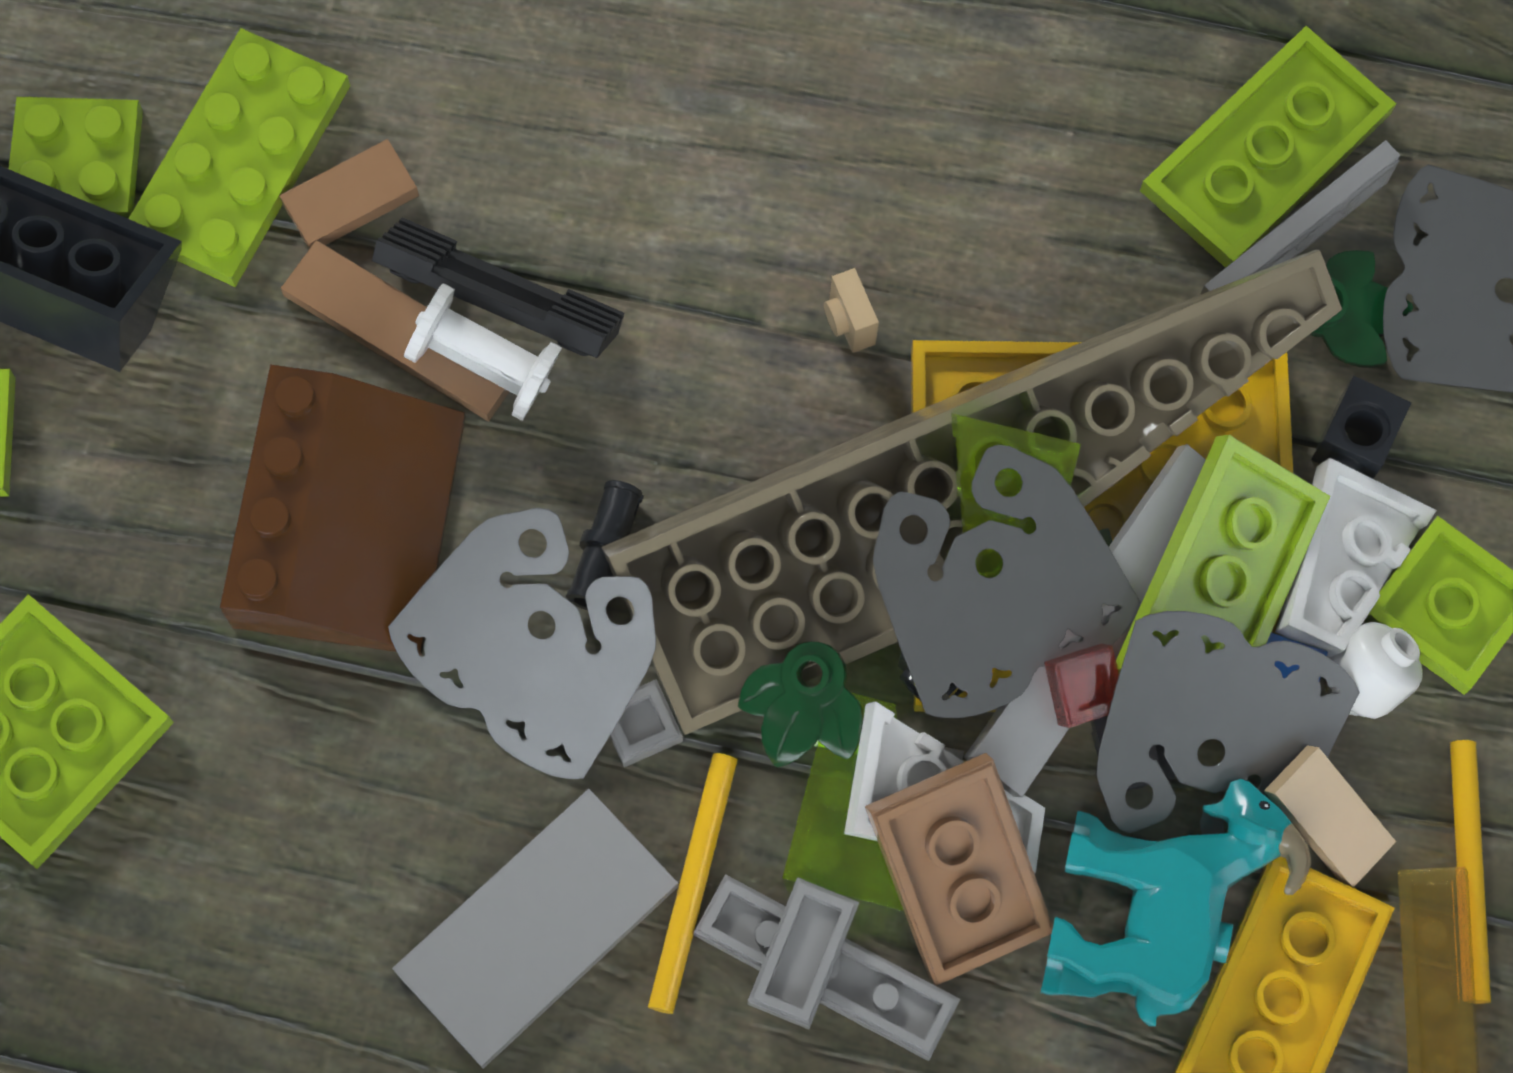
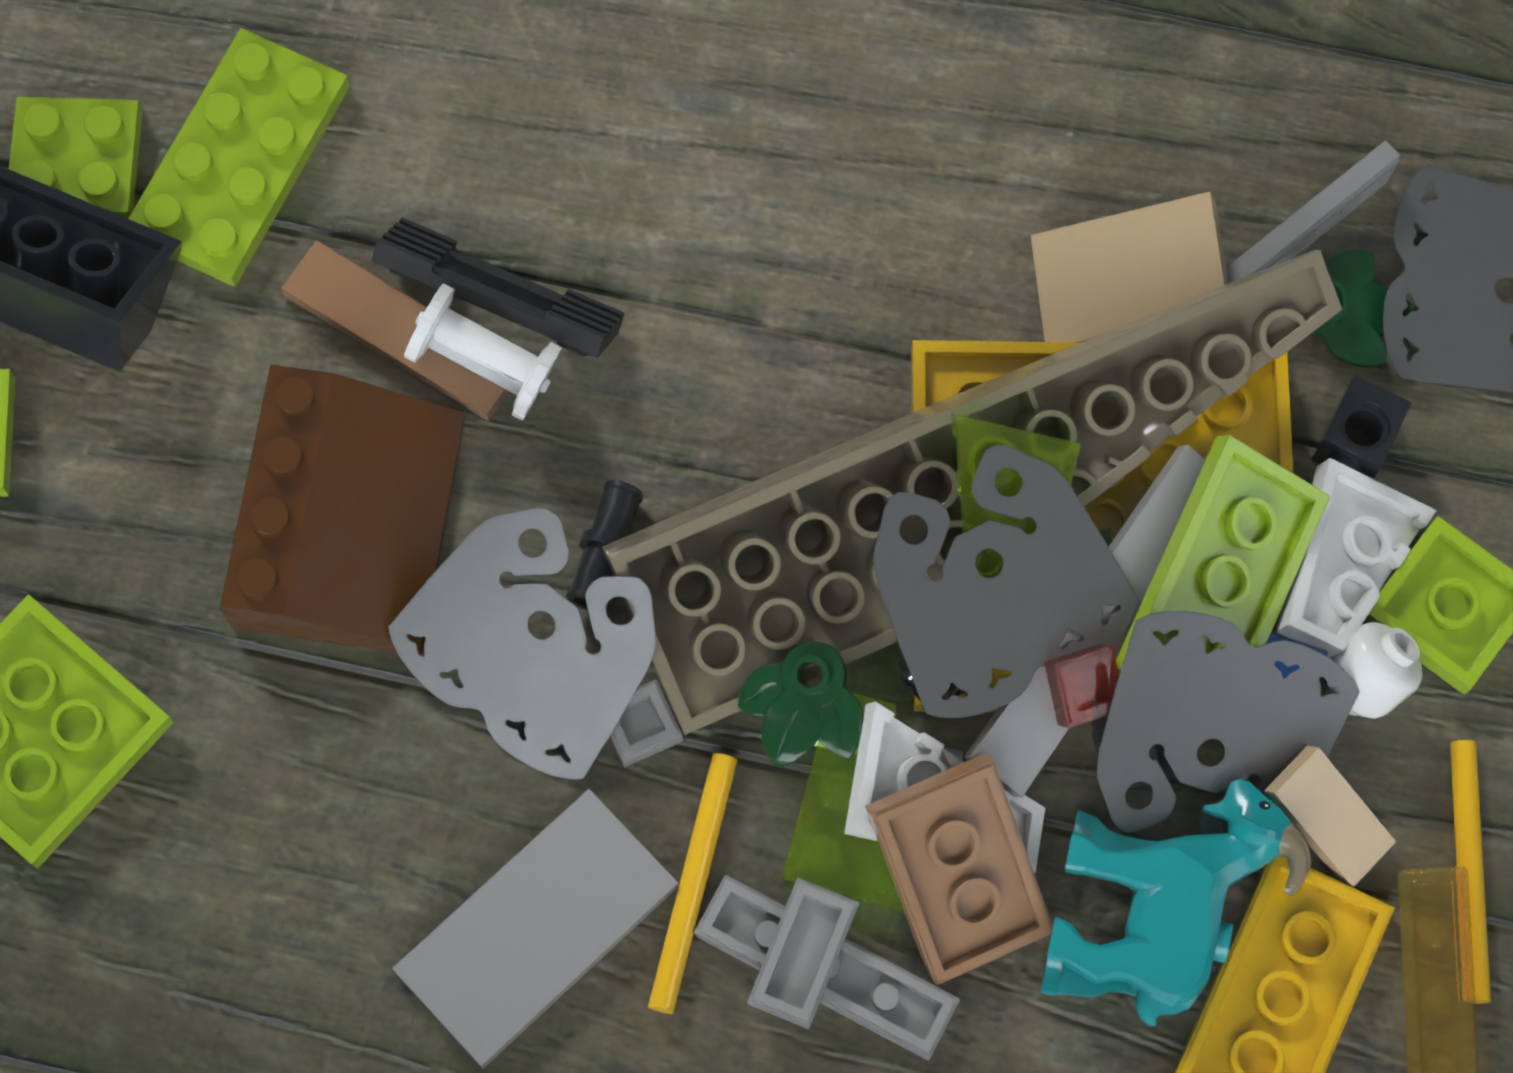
medium nougat tile [279,139,419,249] -> none
tan plate [824,268,879,353] -> none
lime plate [1140,26,1397,268] -> none
none -> tan tile [1031,192,1228,342]

